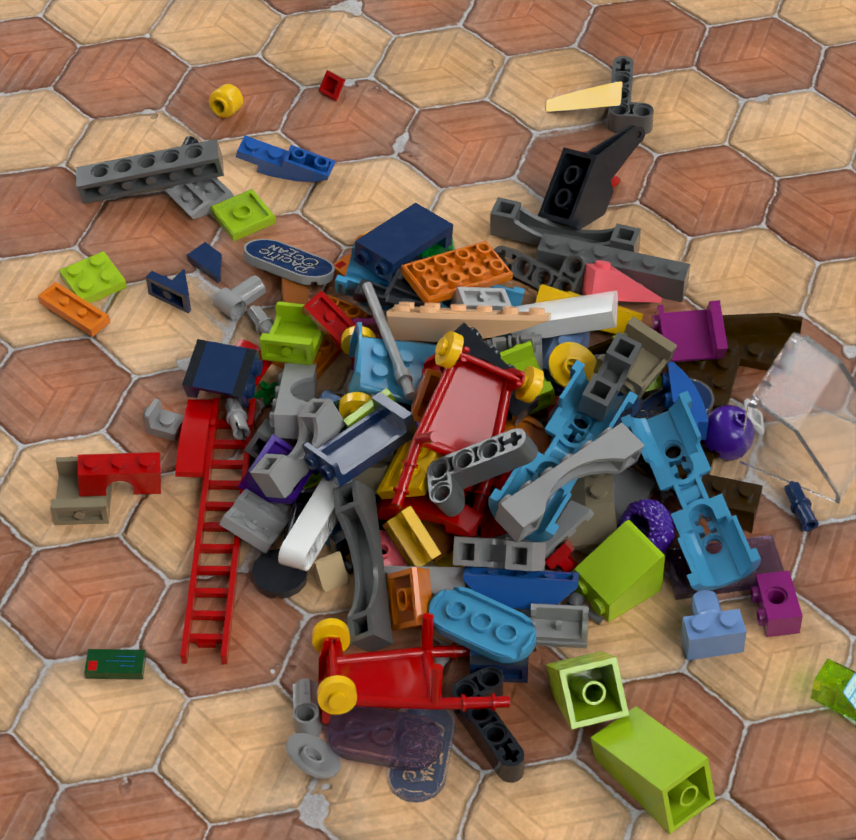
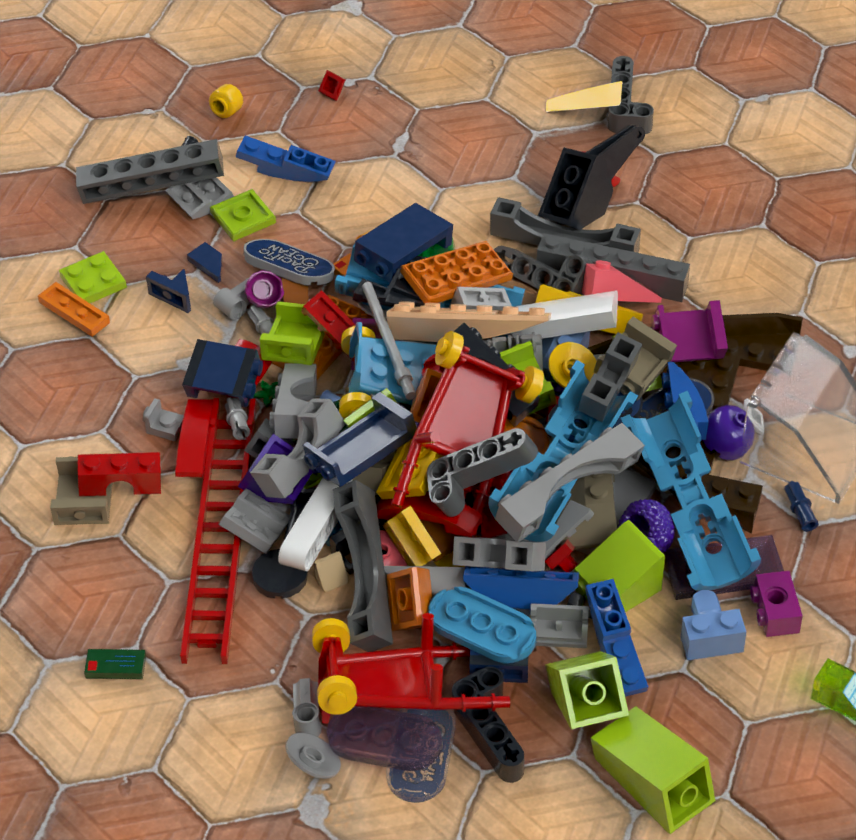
none -> magenta hair [245,270,284,309]
none -> blue slope [585,579,649,697]

